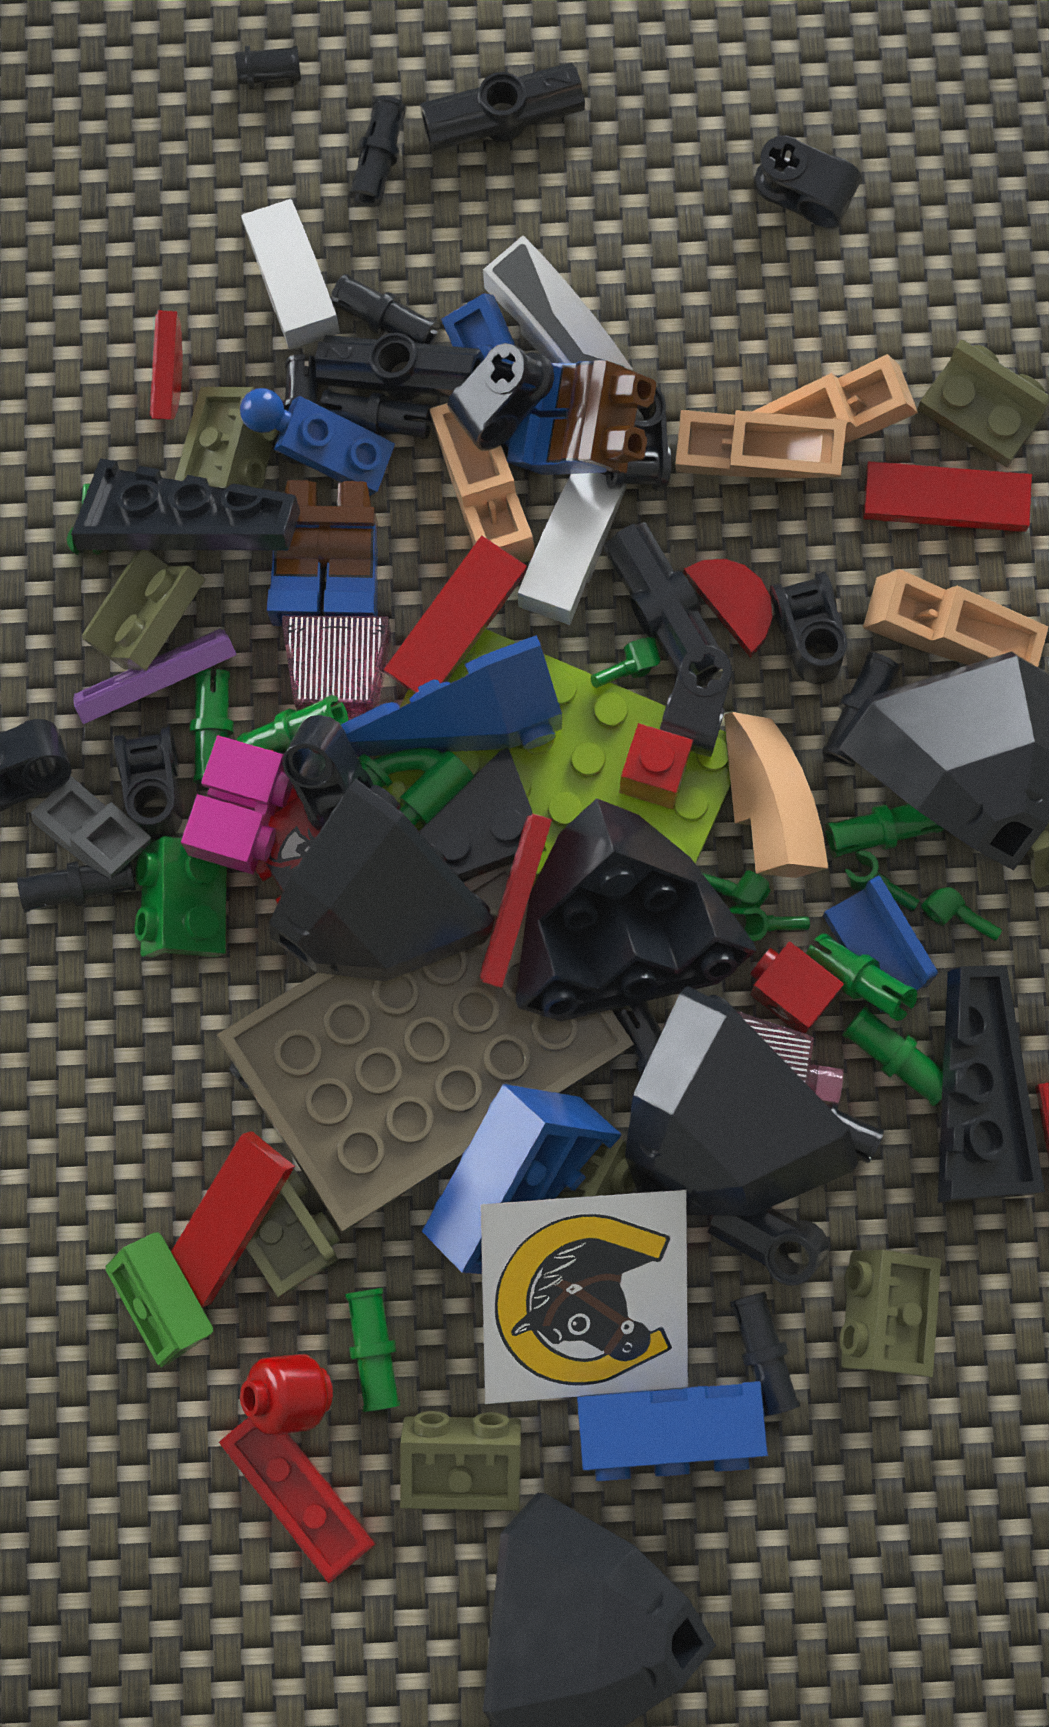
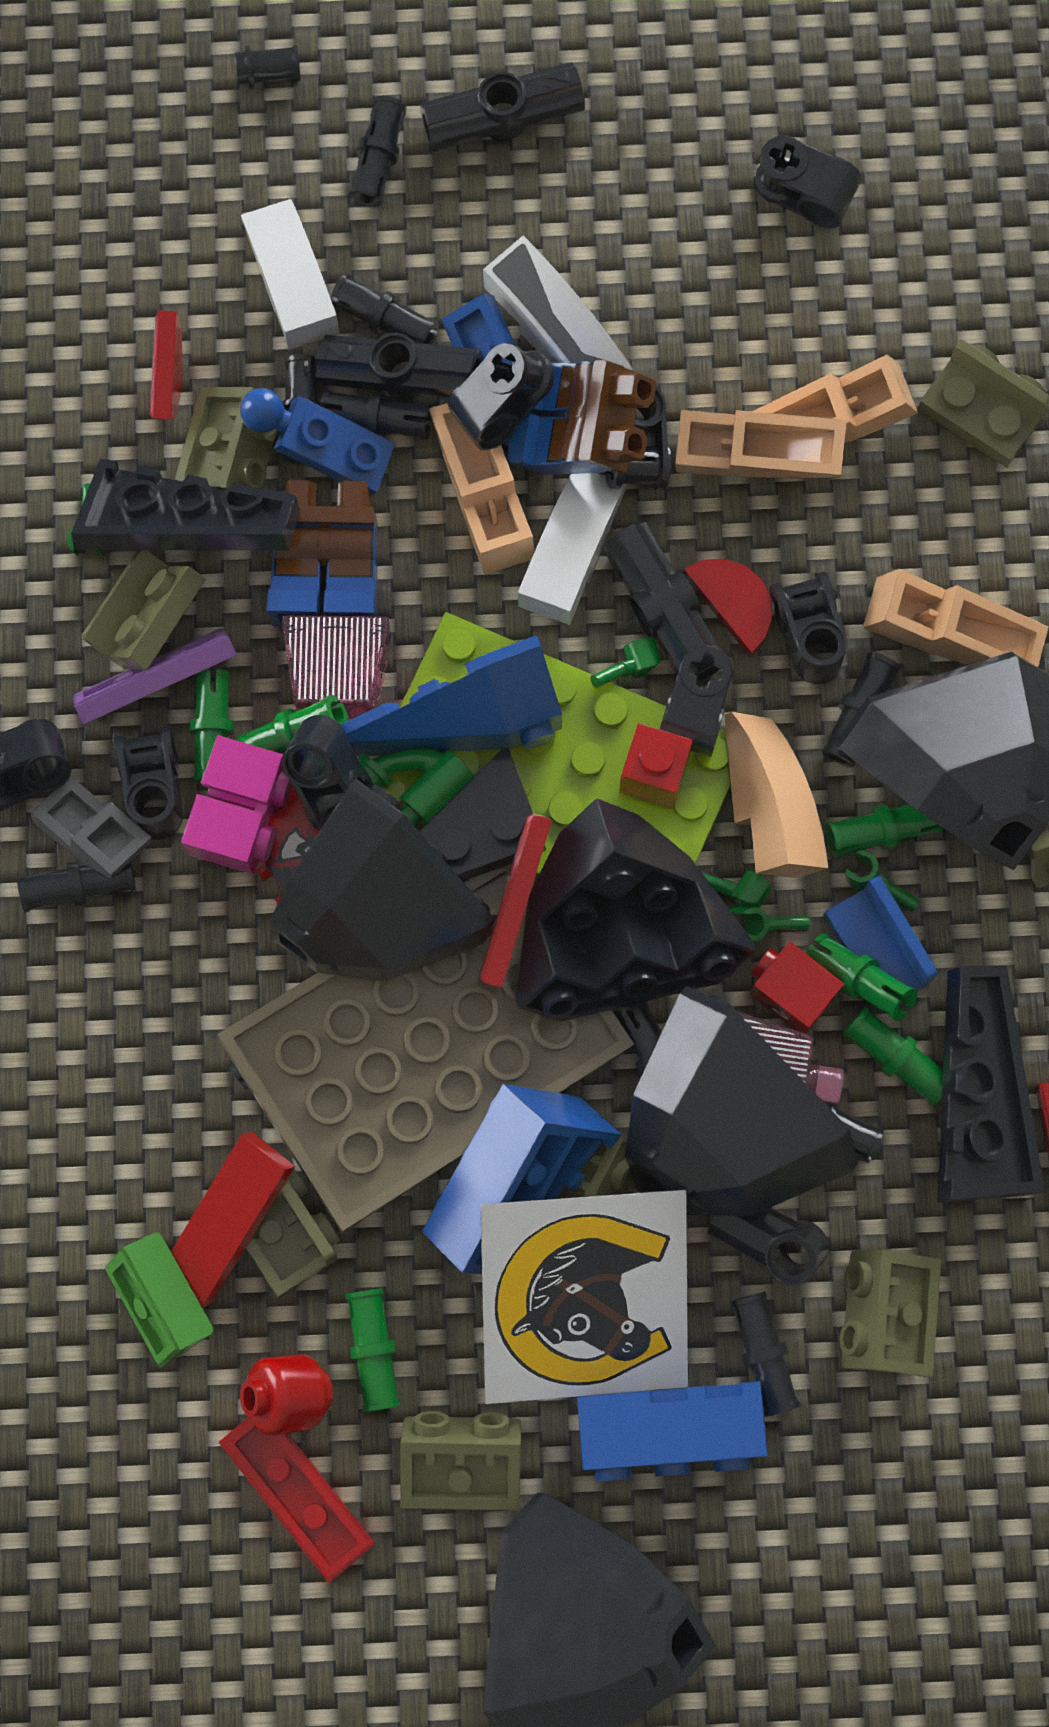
green bracket [135,836,227,958] -> none
red tile [383,535,528,694] -> none
red tile [863,461,1032,532] -> none
green hand [921,887,1002,941] -> none

